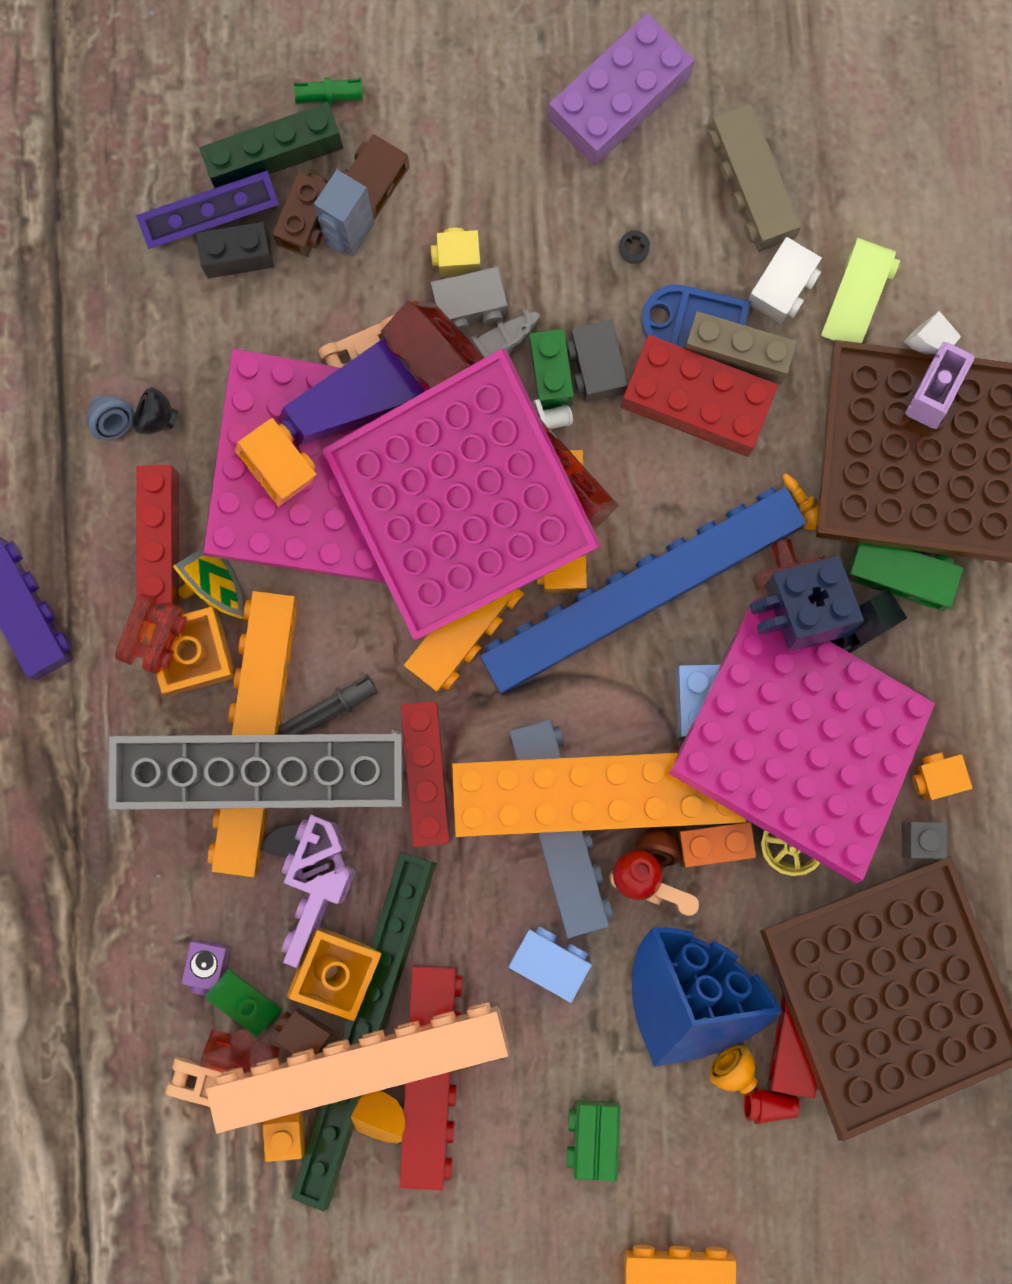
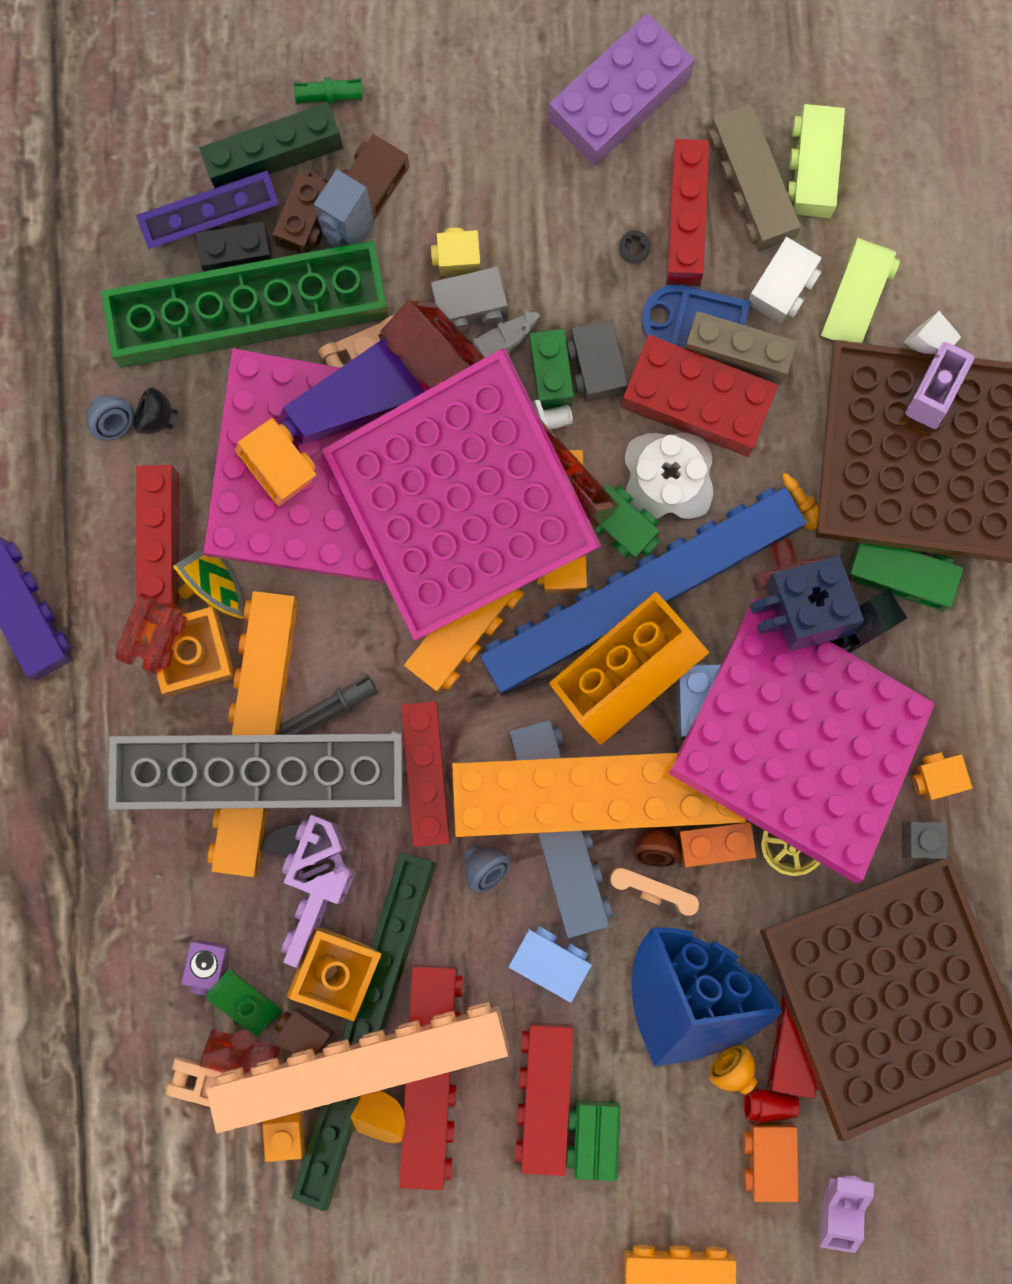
red brick [613,850,663,900] -> none
none -> green brick [101,240,389,368]
none -> sand blue brick [463,844,510,892]
none -> red brick [515,1022,573,1176]
none -> light orange brick [549,591,709,745]
none -> green brick [584,484,661,558]
none -> white brick [625,432,713,519]
none -> red brick [665,139,709,286]
none -> orange brick [743,1122,798,1202]
none -> yellowish green brick [787,104,845,218]
none -> lavender brick [819,1176,874,1253]

